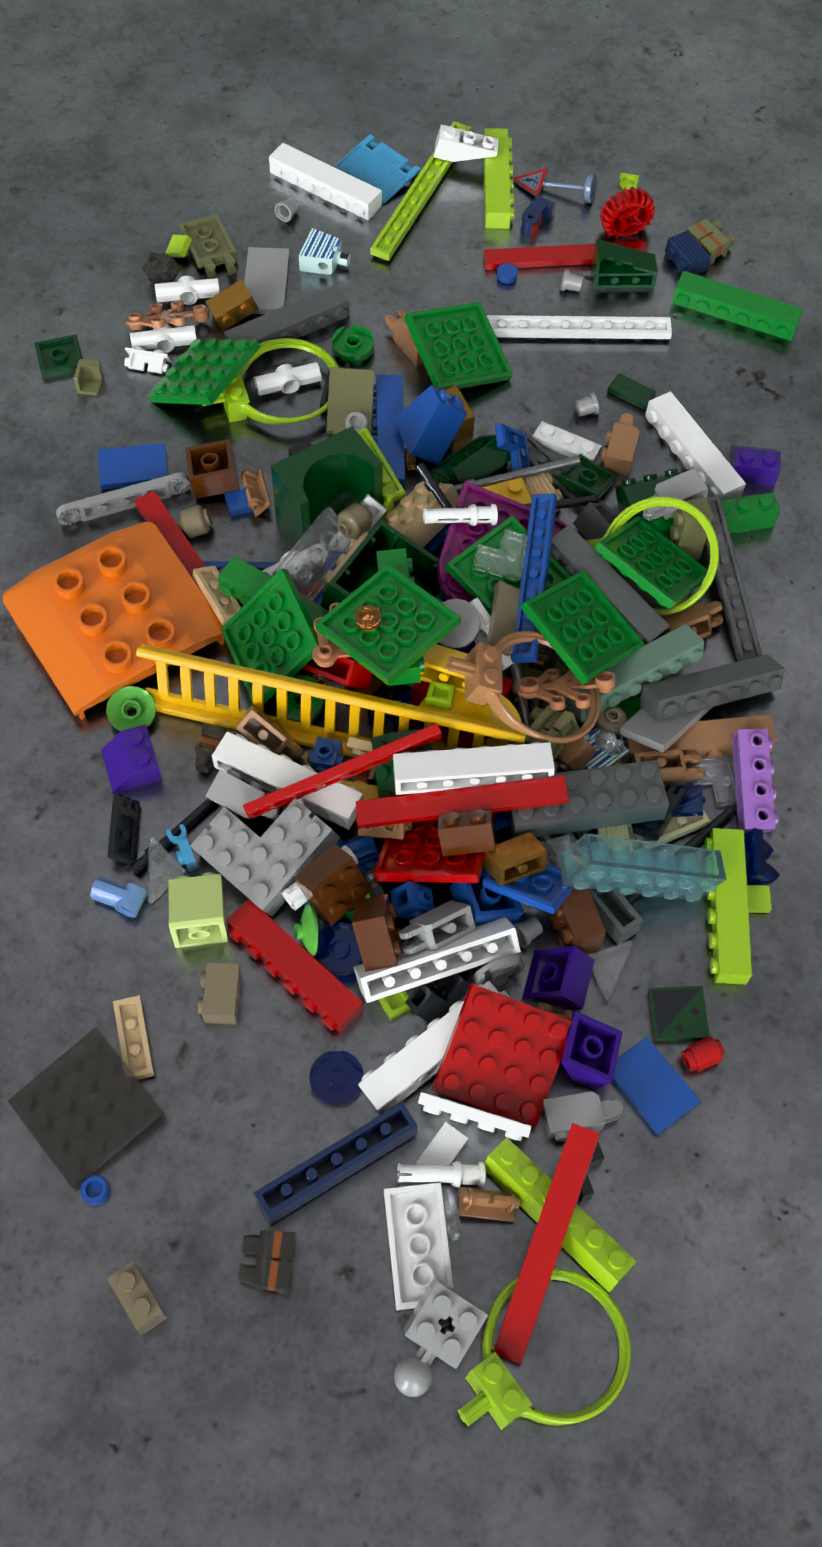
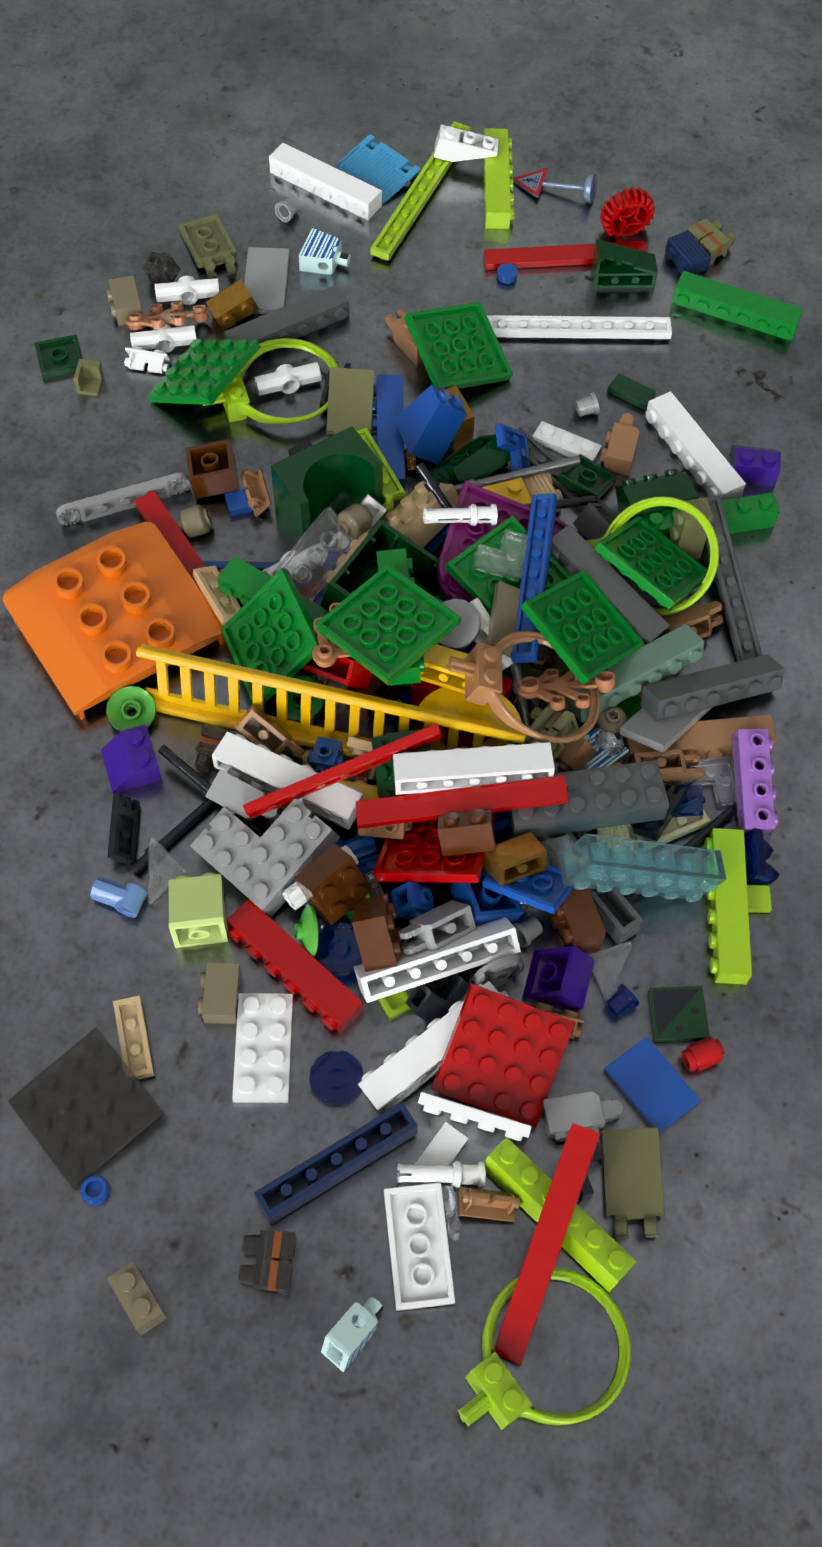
blue tile [98,443,168,490] -> none
lime tile [165,235,192,258] -> none
dark azure plate [166,824,198,872] -> none
green plate [332,325,374,365] -> none
light grey tile [345,412,367,431] -> none
clear orange tile [355,605,381,631] -> none
light grey brick [394,1276,488,1397] -> none
lime tile [425,681,456,710] -> none
dark blue leg [521,195,555,235] -> none
light grey piece [560,269,583,292] -> none
dark purple slope [561,1011,623,1090] -> none
lime tile [619,173,639,190] -> none
light grey hinge [643,468,708,521] -> none
none -> dark tan brick [106,275,142,326]
none -> black bar [158,744,266,837]
none -> white plate [232,993,293,1103]
none -> light aqua torso [321,1297,384,1372]
none -> olive tile [602,1127,665,1239]
none -> clear blue piece [606,984,640,1017]

